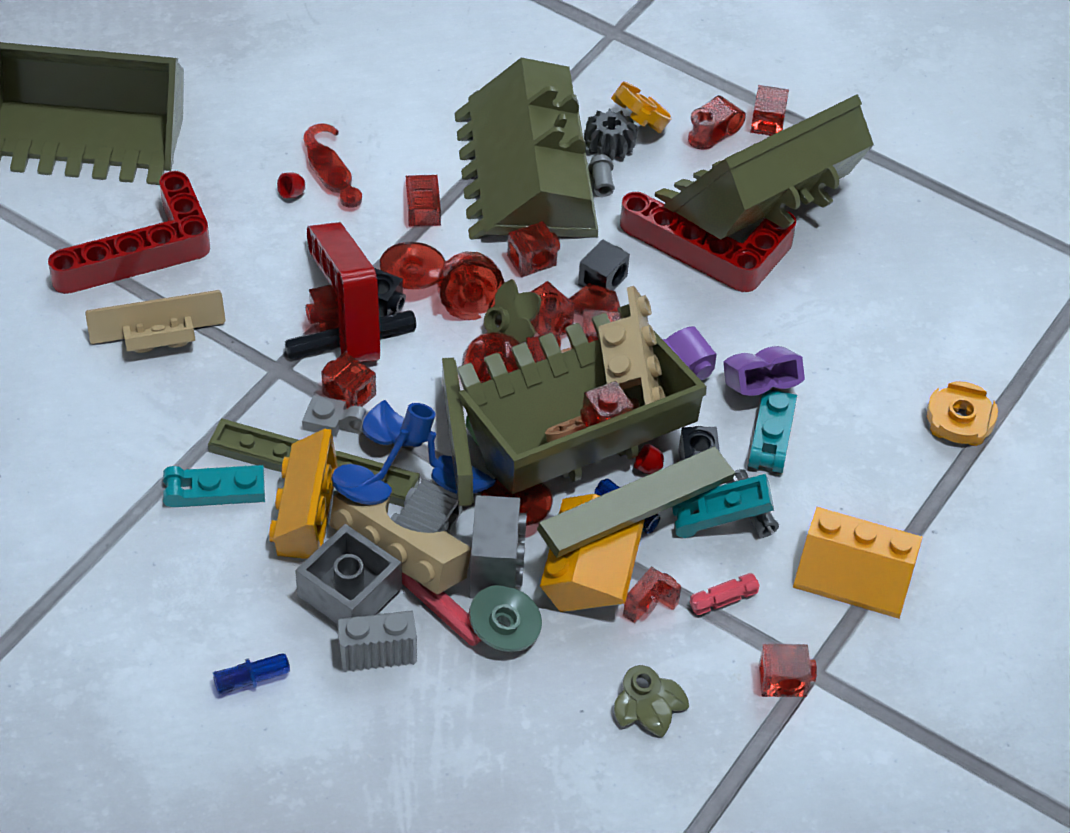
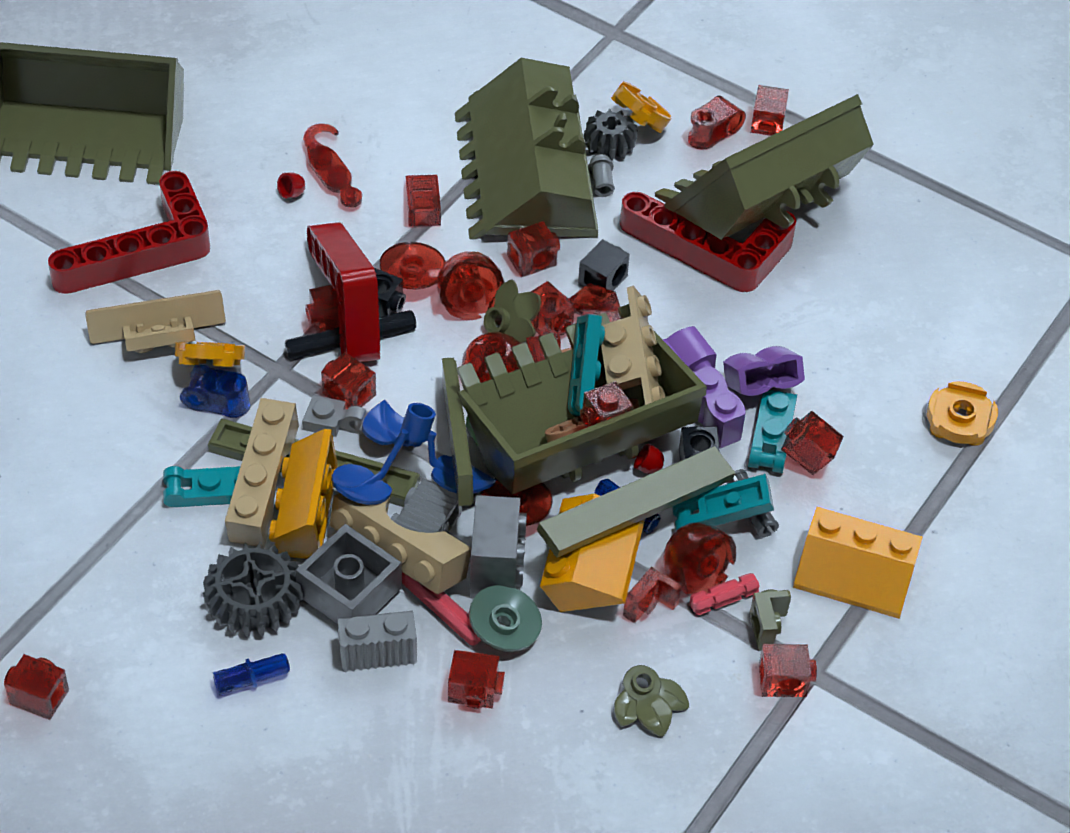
none -> clear red brick [4,654,69,720]
none -> light orange plate [175,342,245,367]
none -> clear blue piece [180,365,251,418]
none -> dark grey gear [203,542,304,637]
none -> tan arch [225,398,299,548]
none -> clear red brick [448,650,505,709]
none -> teal plate [568,314,605,416]
none -> clear red cylinder [663,523,736,596]
none -> medium lavender brick [694,366,746,449]
none -> olive bracket [749,589,791,651]
none -> clear red brick [781,411,844,475]

